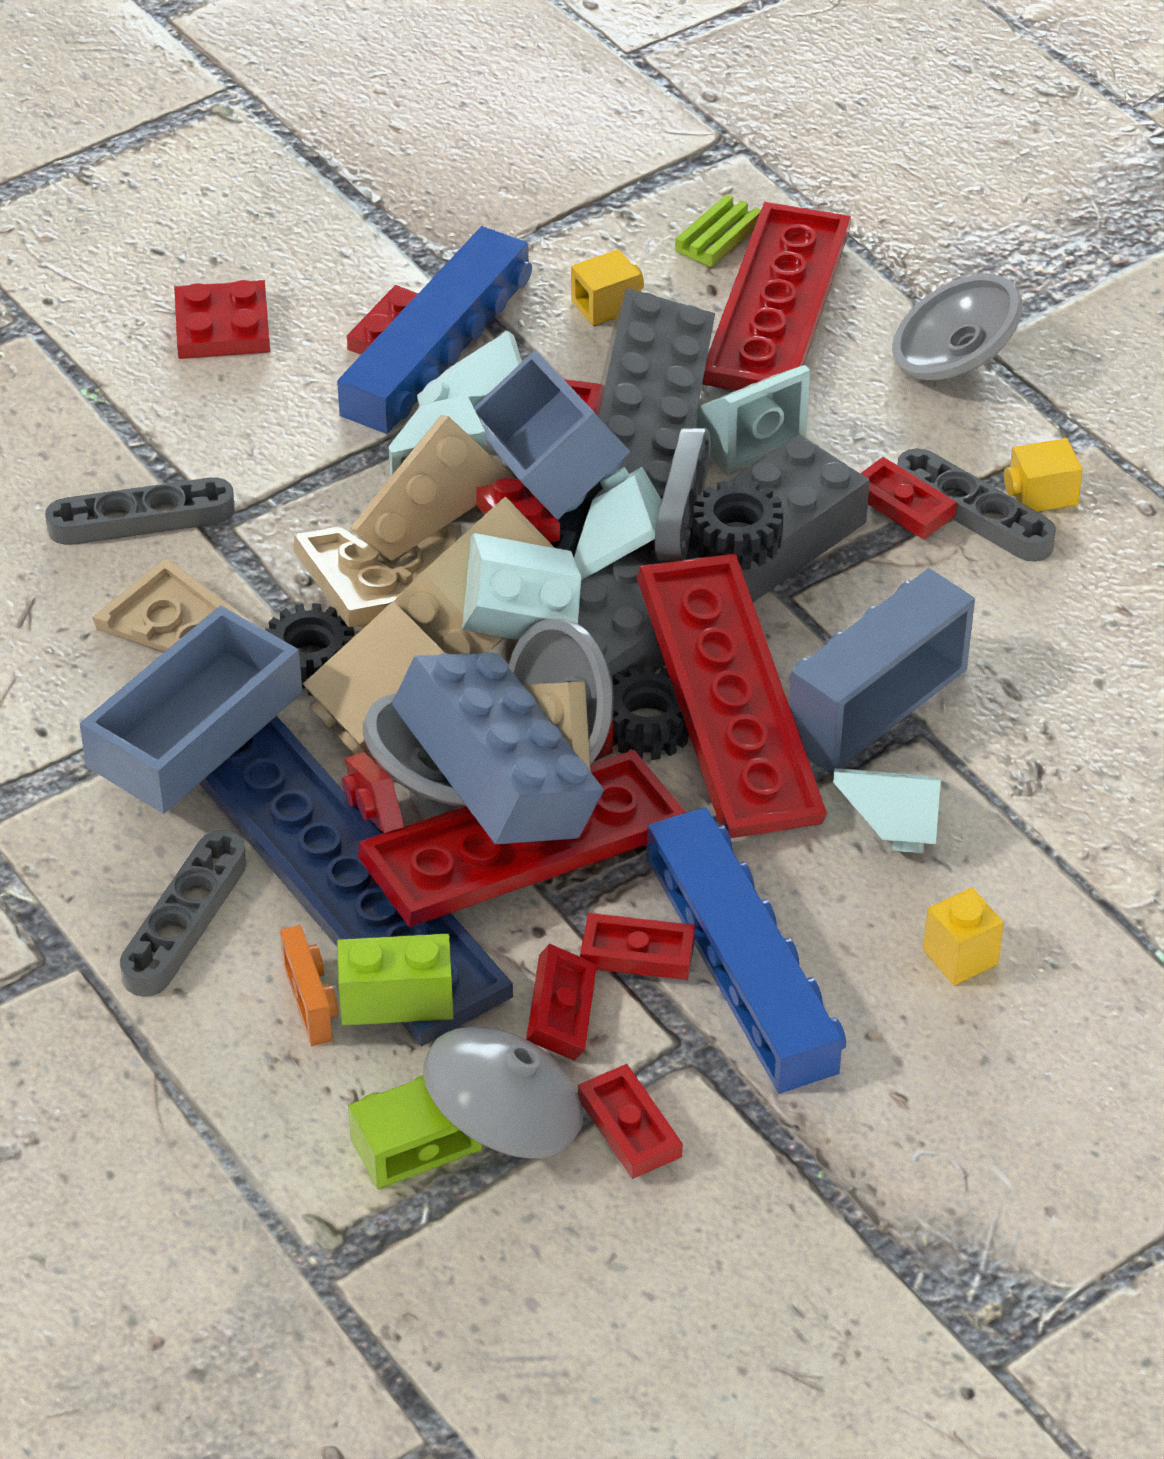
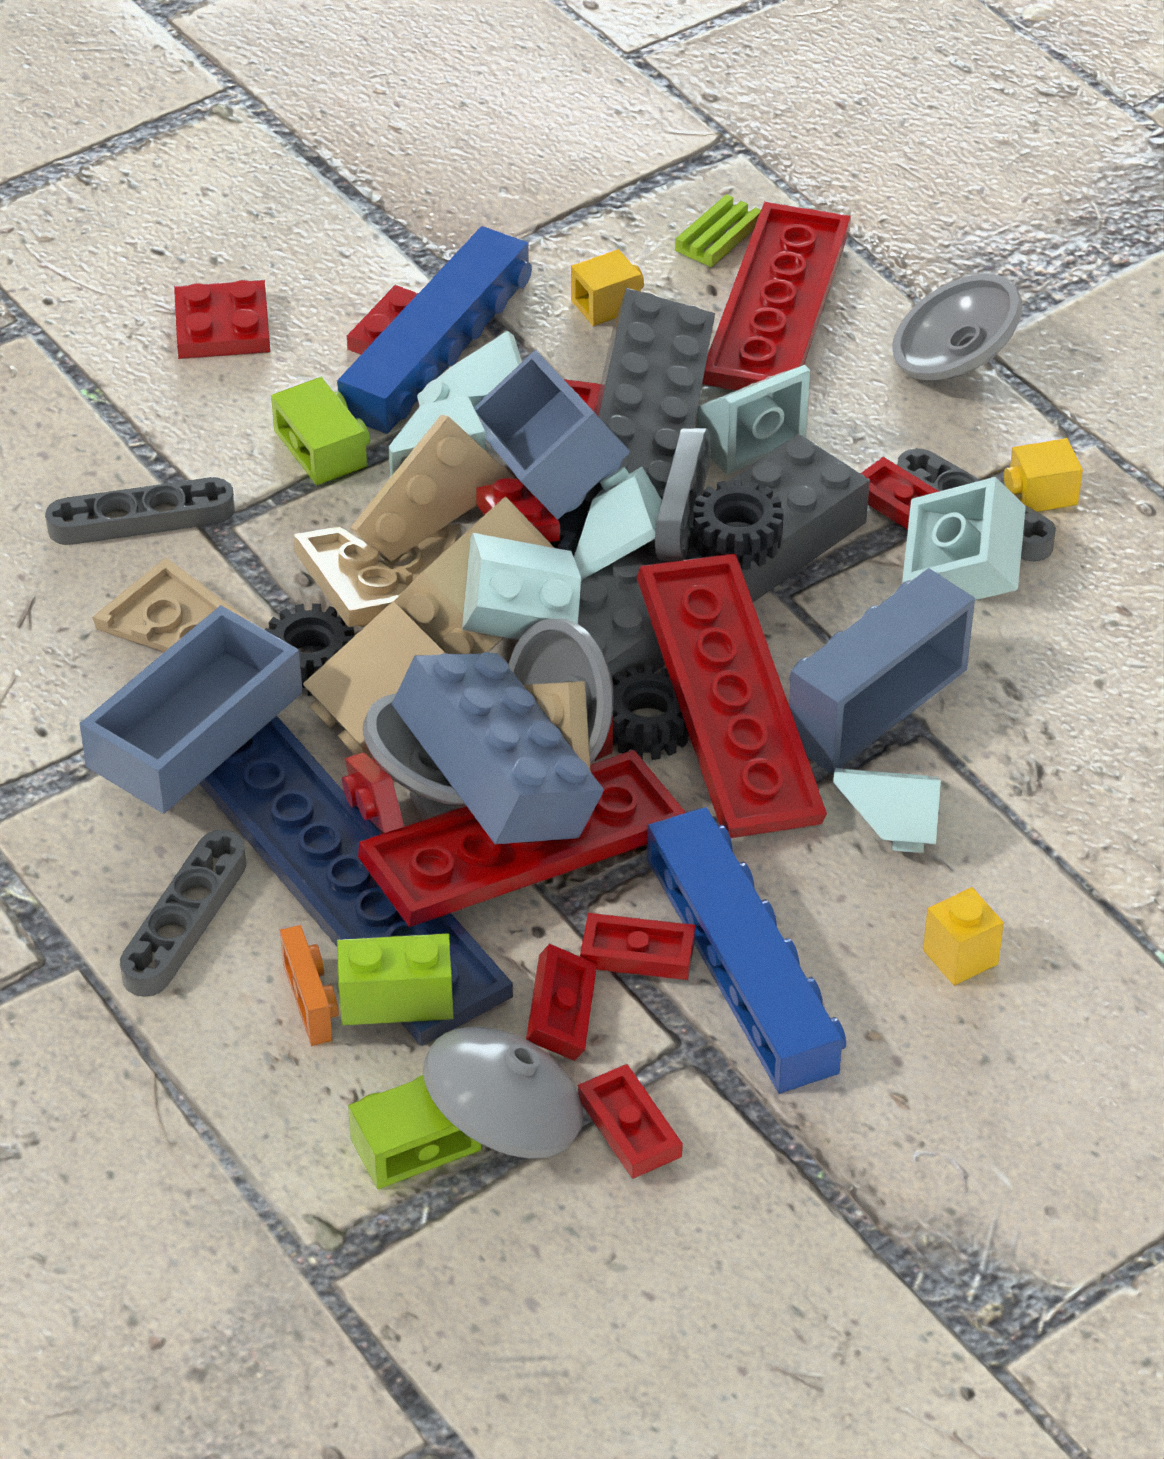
none -> lime brick [271,376,370,486]
none -> light aqua slope [902,477,1026,600]

